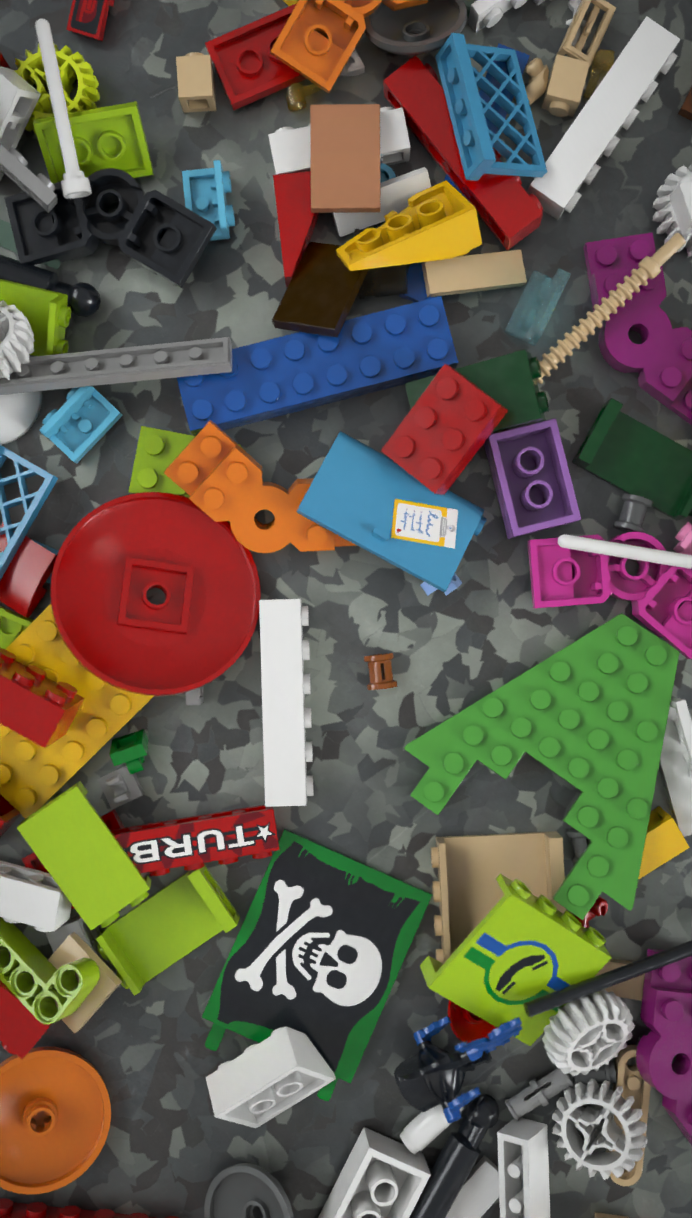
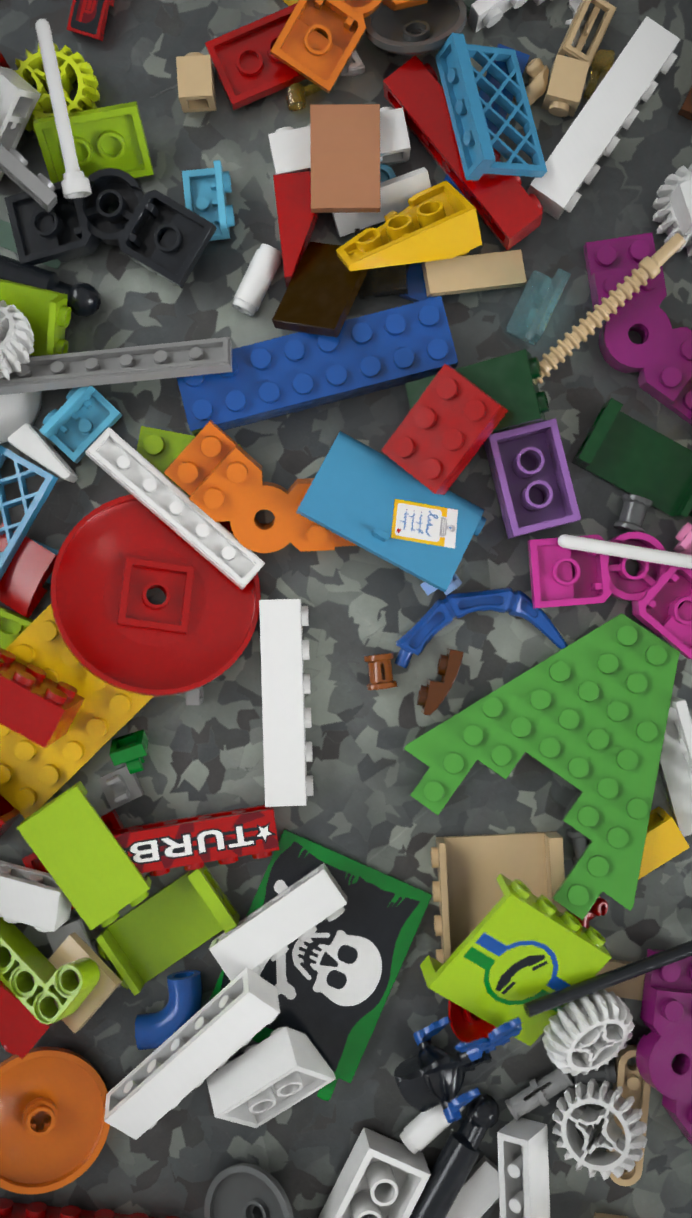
none -> white slope [7,423,78,483]
none -> white tile [85,427,265,590]
none -> white brick [104,968,280,1140]
none -> blue cylinder [135,970,202,1050]
none -> white brick [209,863,347,981]
none -> white piece [232,243,282,316]
none -> blue animal [394,587,568,668]
none -> reddish brown slope [417,648,464,715]

